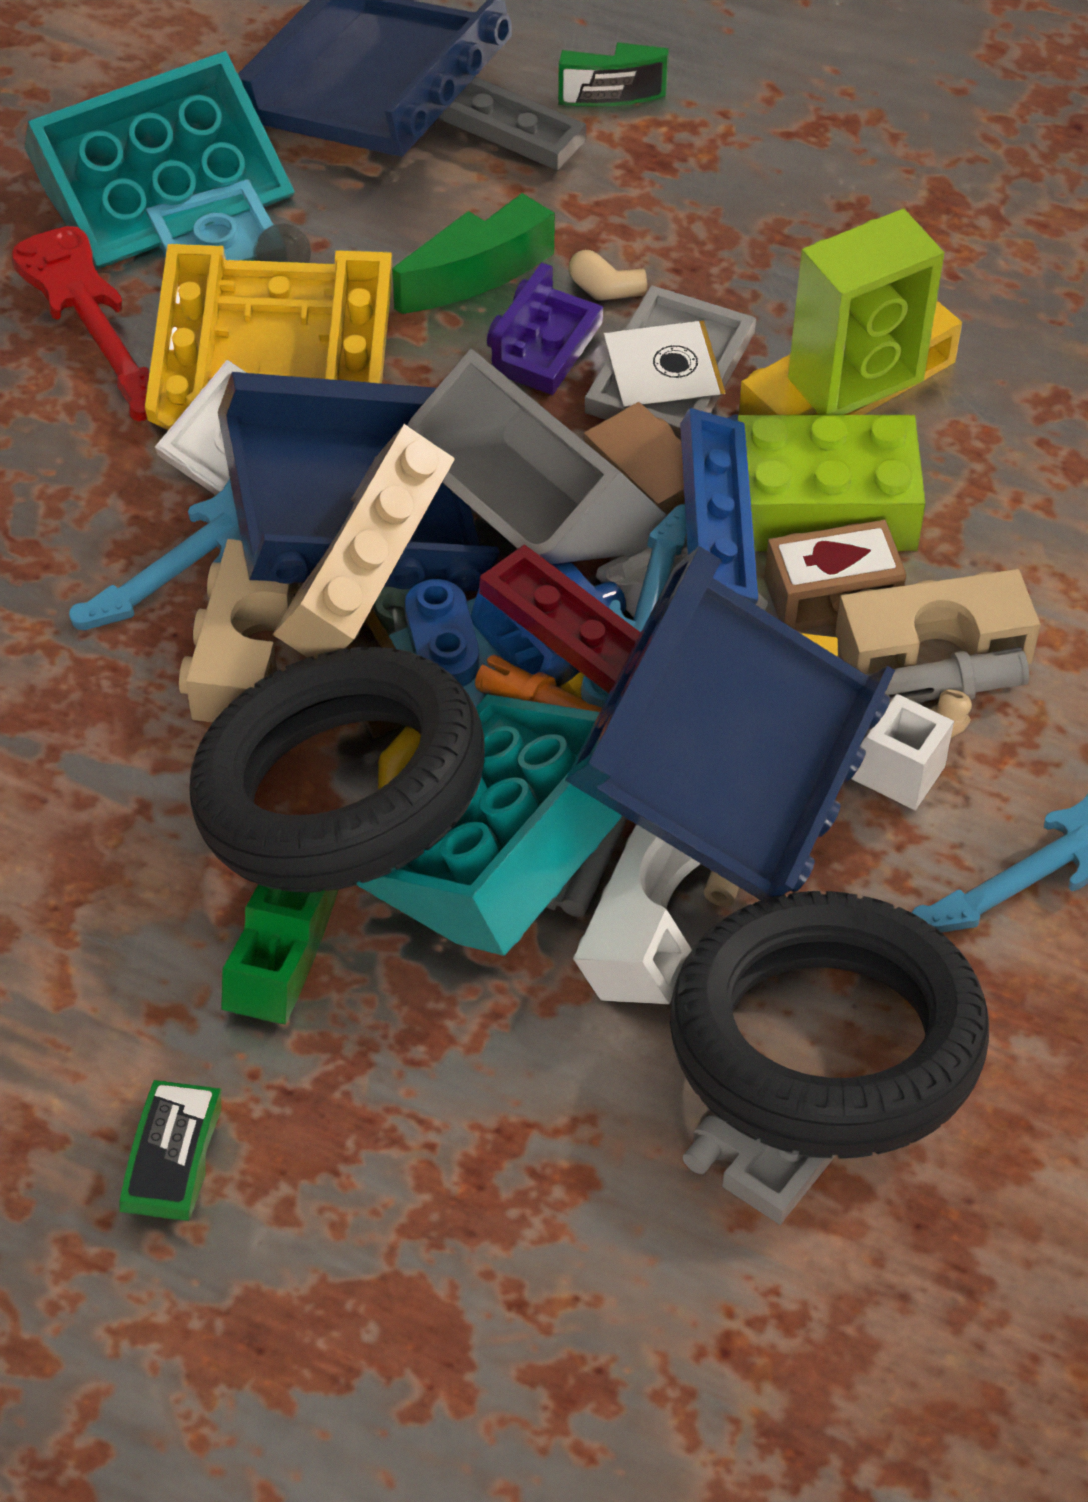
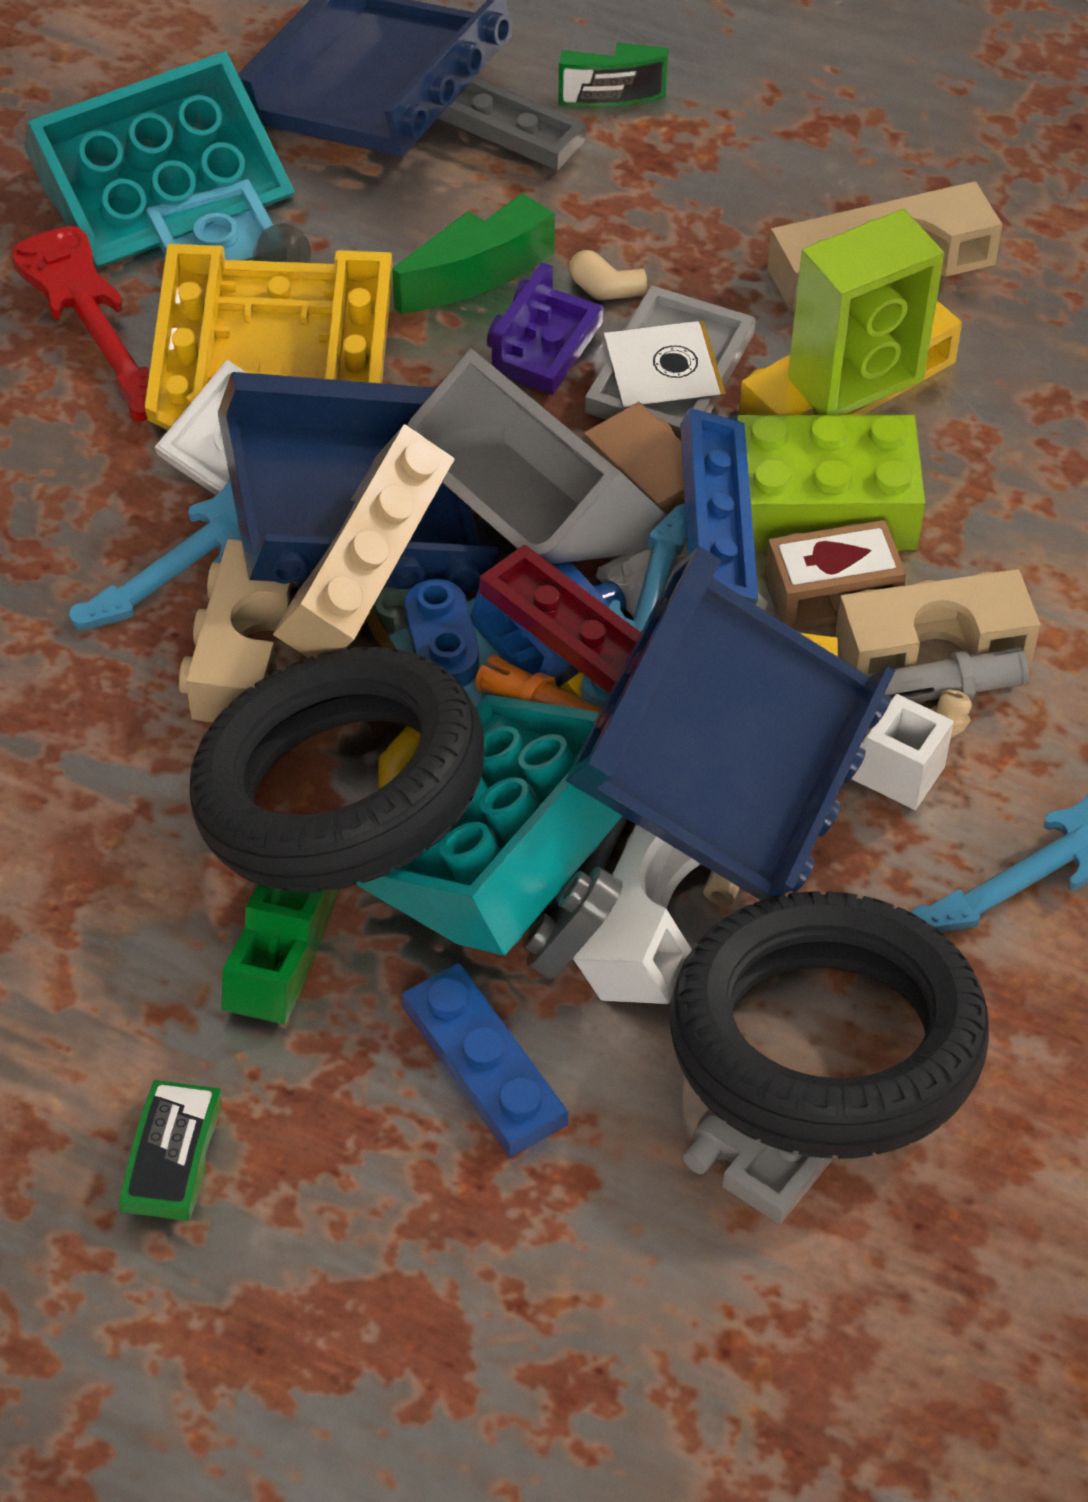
none -> blue plate [402,963,569,1158]
none -> dark grey plate [523,867,623,980]
none -> tan arch [767,181,1003,314]

